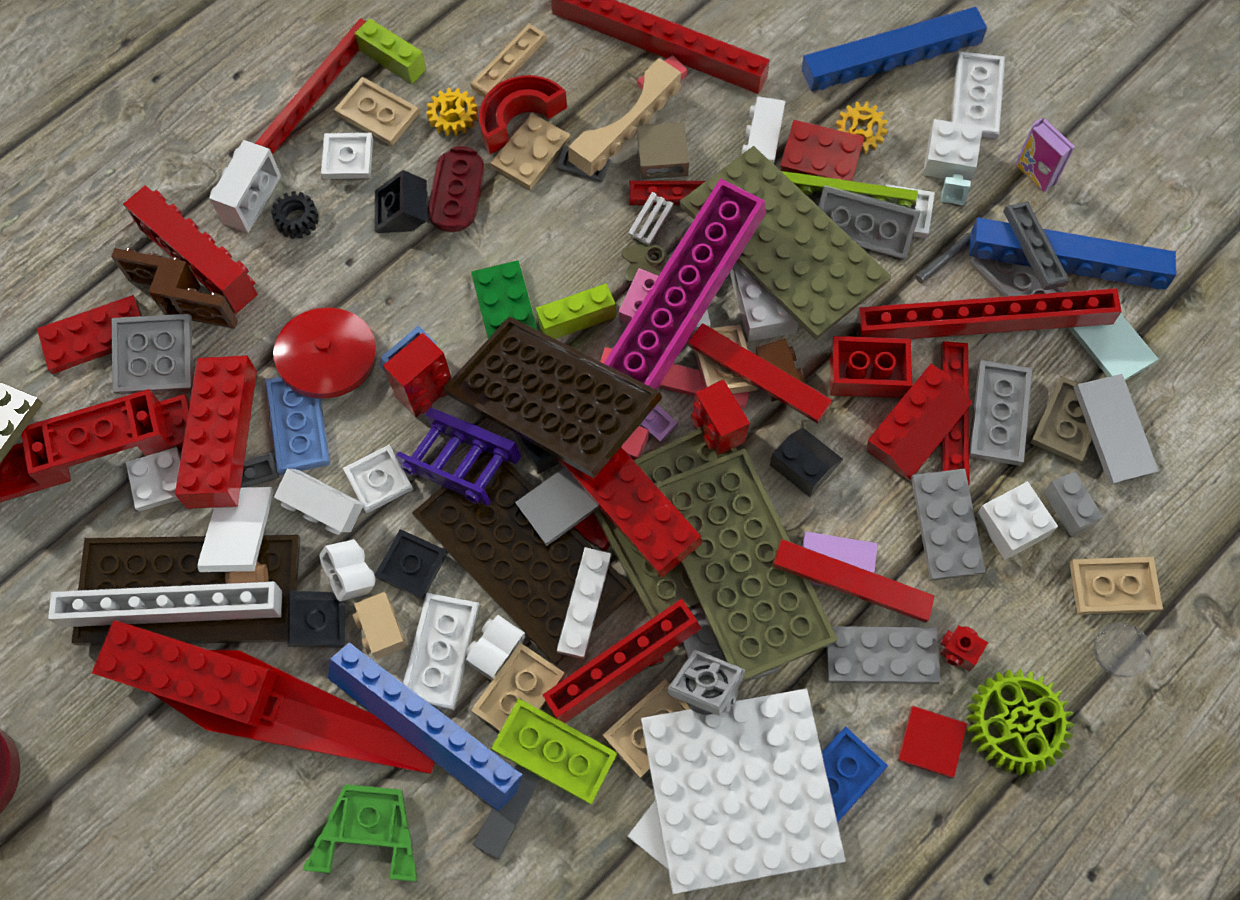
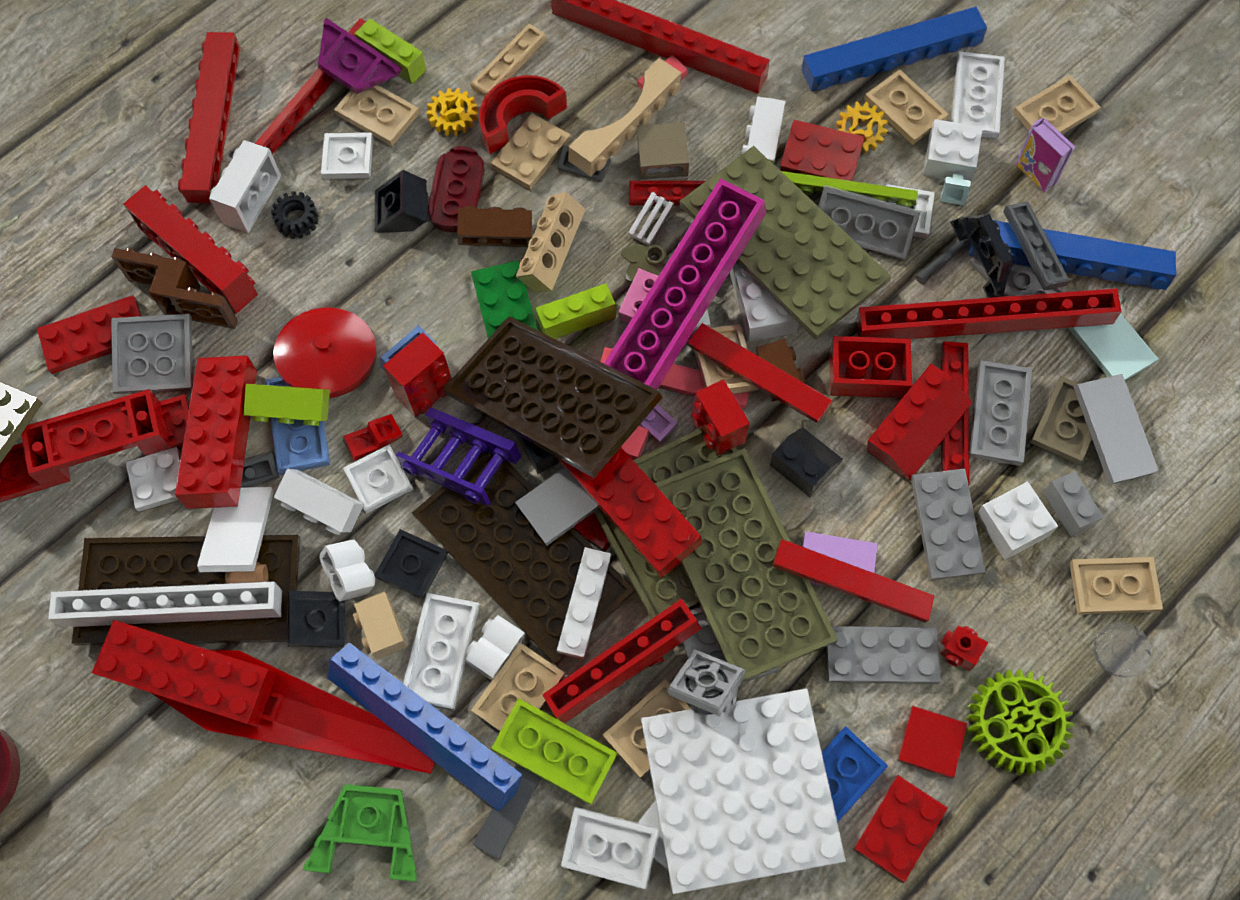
none -> red brick [178,32,240,203]
none -> lime brick [244,384,330,426]
none -> magenta wing [317,18,402,94]
none -> red slope [343,414,403,461]
none -> reddish brown brick [457,206,532,247]
none -> tan brick [516,192,586,293]
none -> white plate [561,807,660,889]
none -> red plate [853,775,948,883]
none -> tan plate [864,69,949,145]
none -> black wing [950,214,1012,298]
none -> tan plate [1013,75,1101,134]

